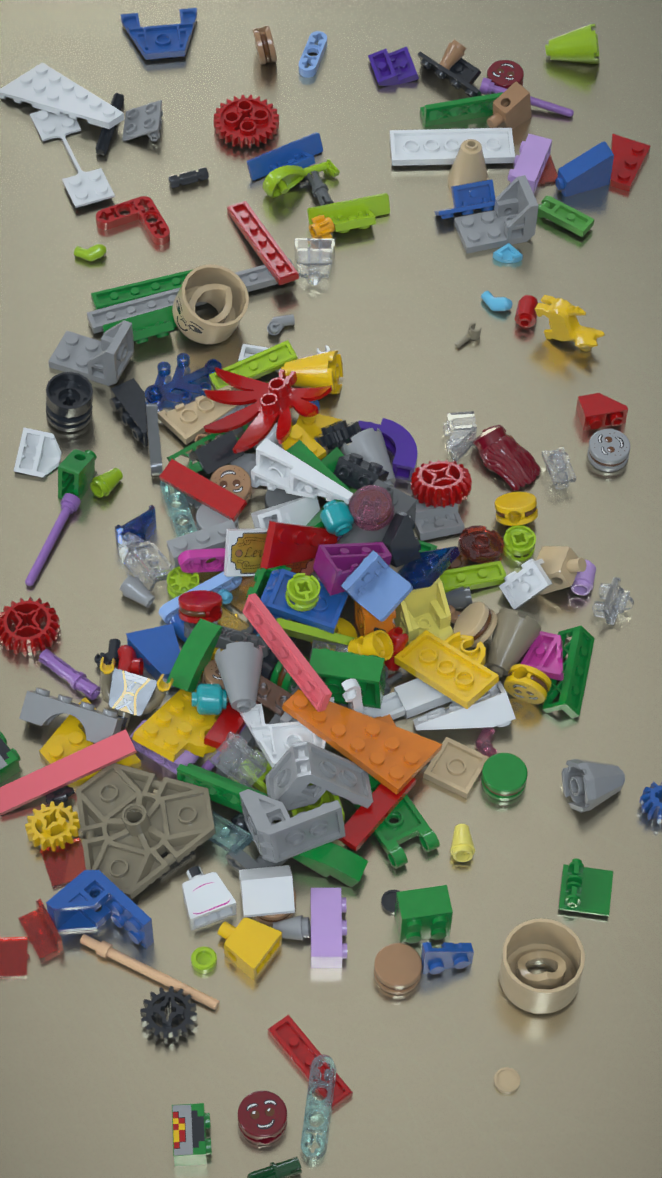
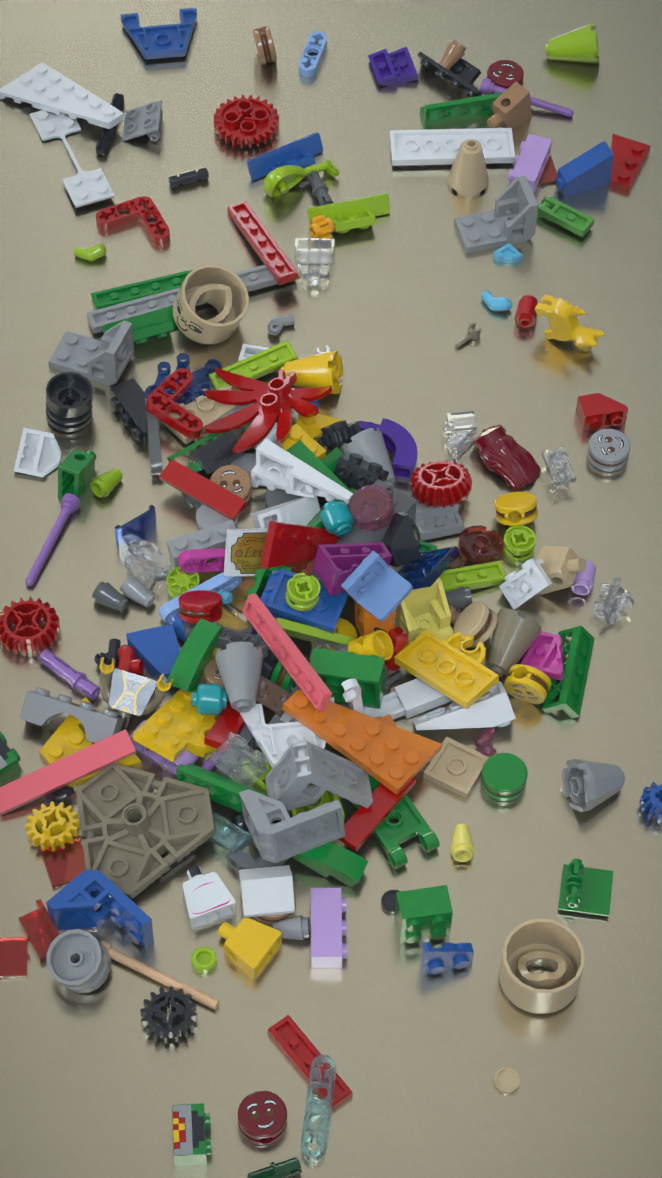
clear light blue beam [160,481,197,538] -> none
medium nougat head [374,943,422,995] -> none
blue bracket [434,179,495,219] -> none
none -> light grey wheel [47,929,111,994]
none -> dark grey cone [92,581,129,612]
none -> red beam [146,368,203,439]

